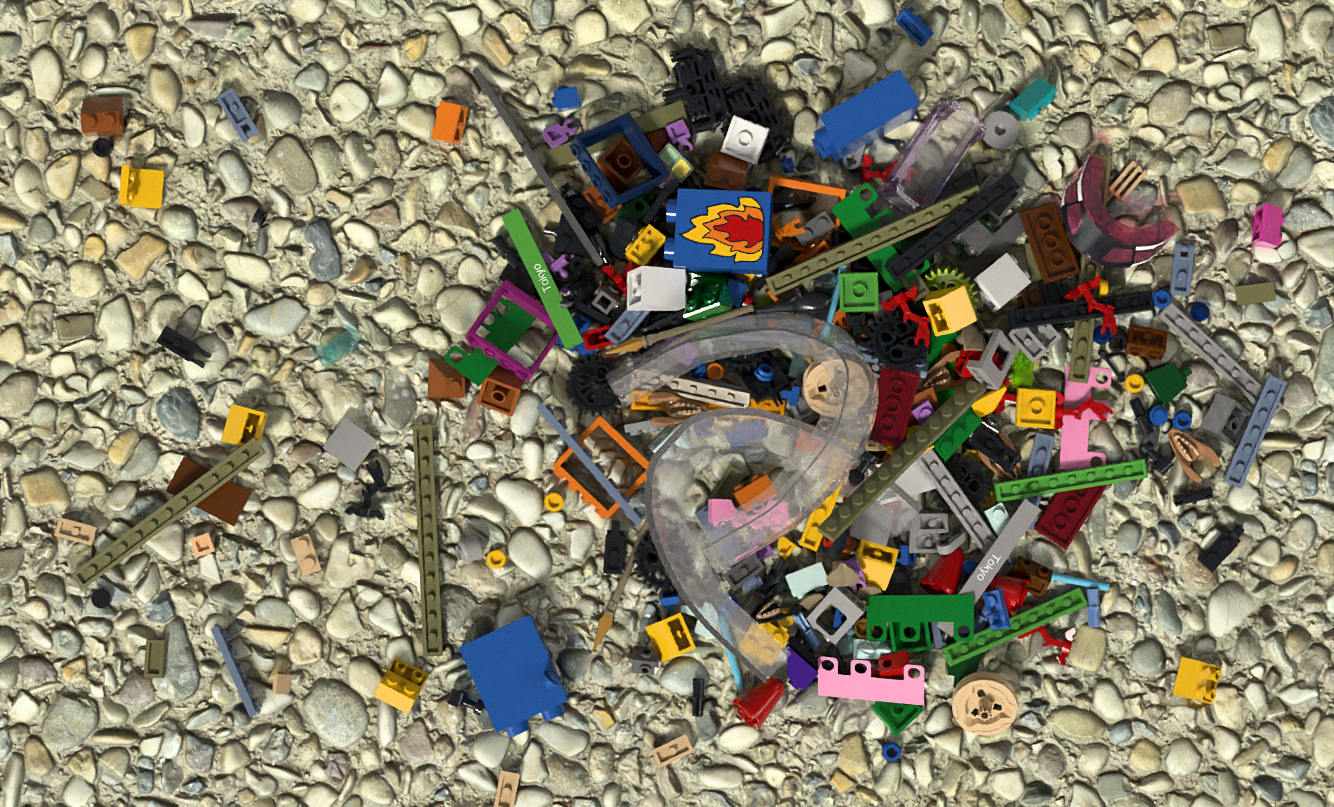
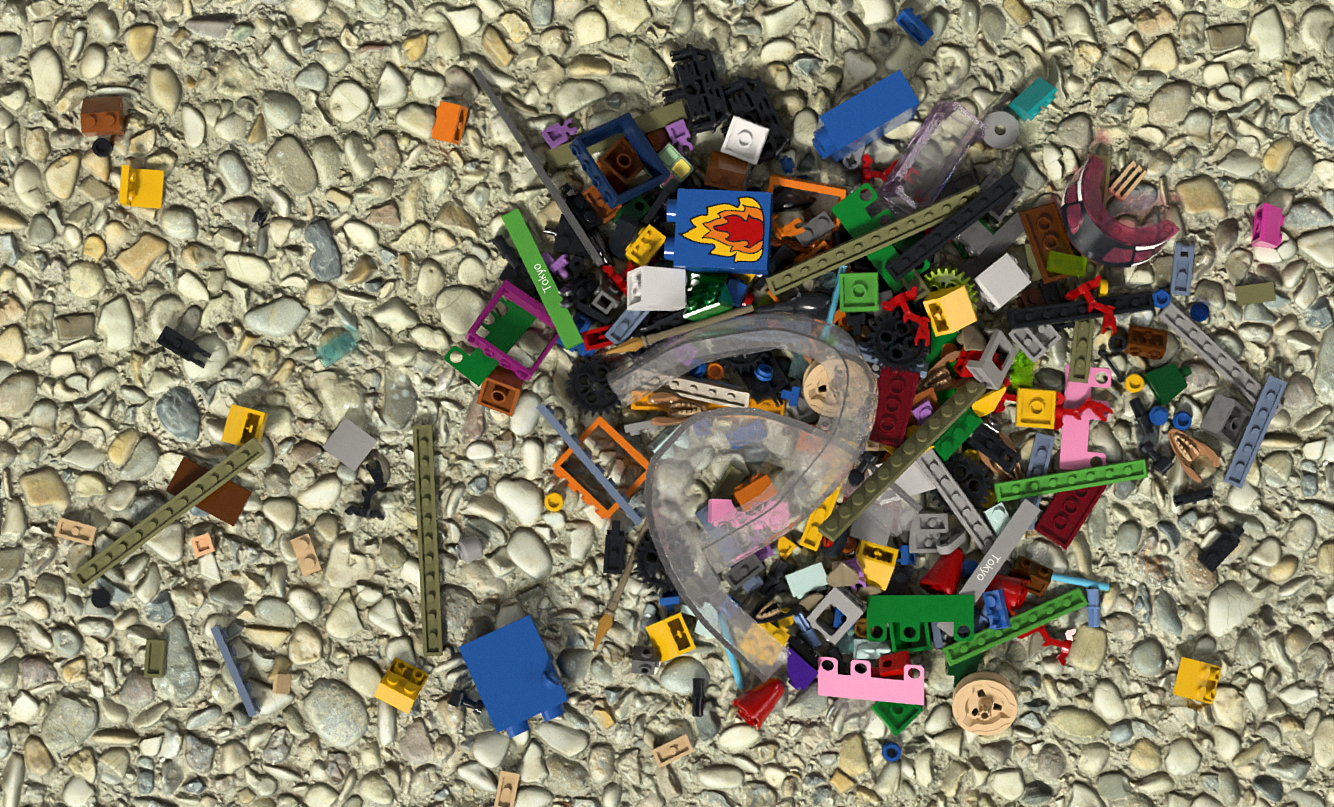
sand blue plate [216,88,260,143] -> none
dark orange slope [428,359,467,399] -> none
yellow tile [487,549,506,569] -> none
blue brick [551,85,581,113] -> none
clear blue plate [1093,326,1111,345] -> none
none -> clear neon green tile [1046,251,1087,278]

